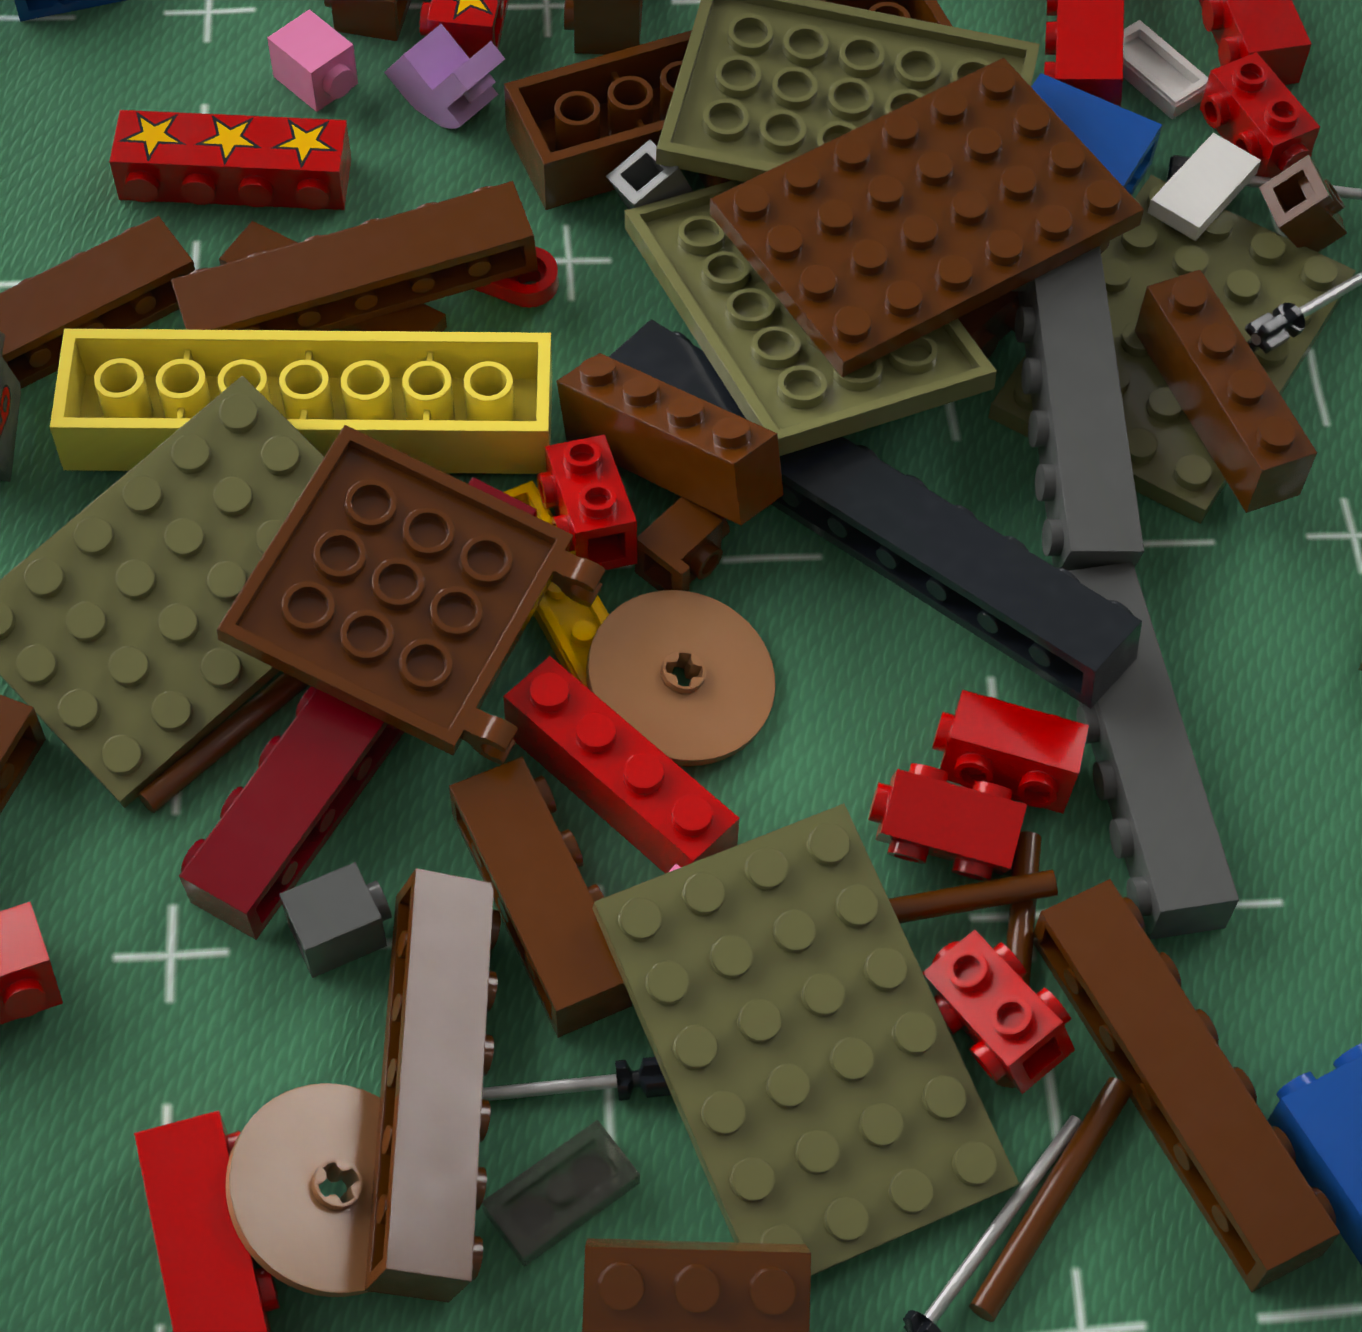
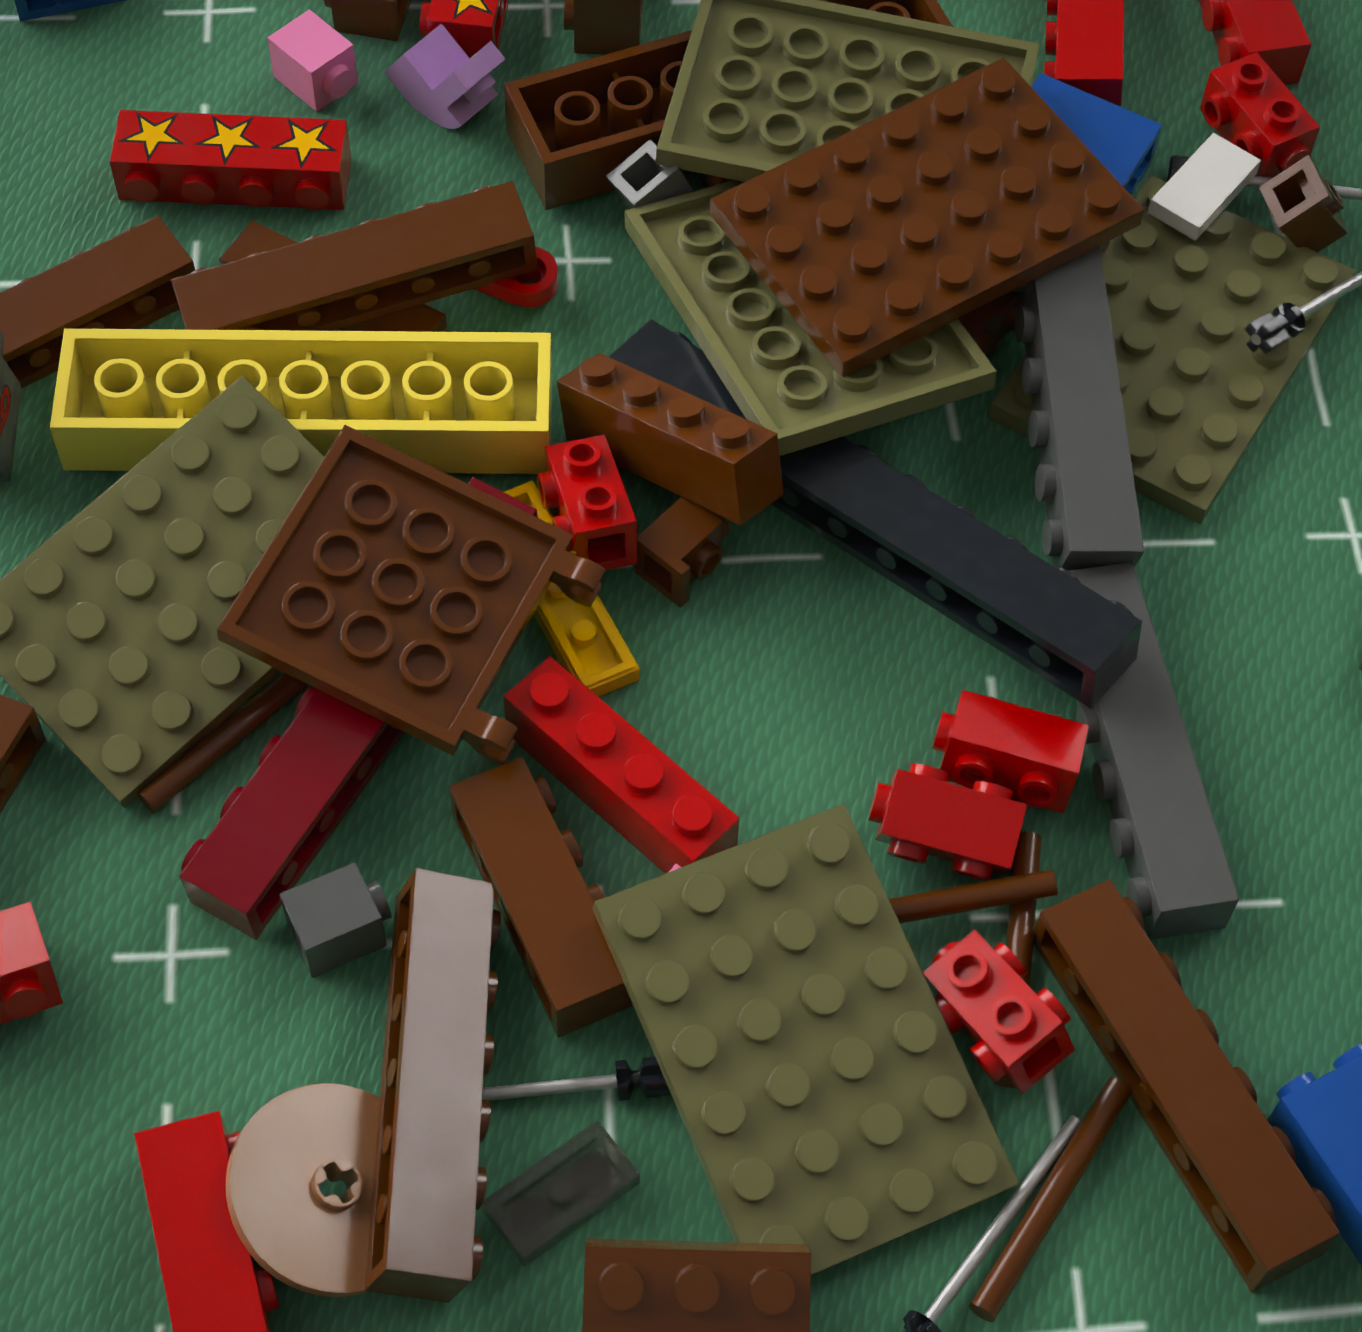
medium nougat piece [586,590,775,766] -> none
white tile [1123,20,1208,119] -> none
reddish brown brick [1134,270,1317,513] -> none

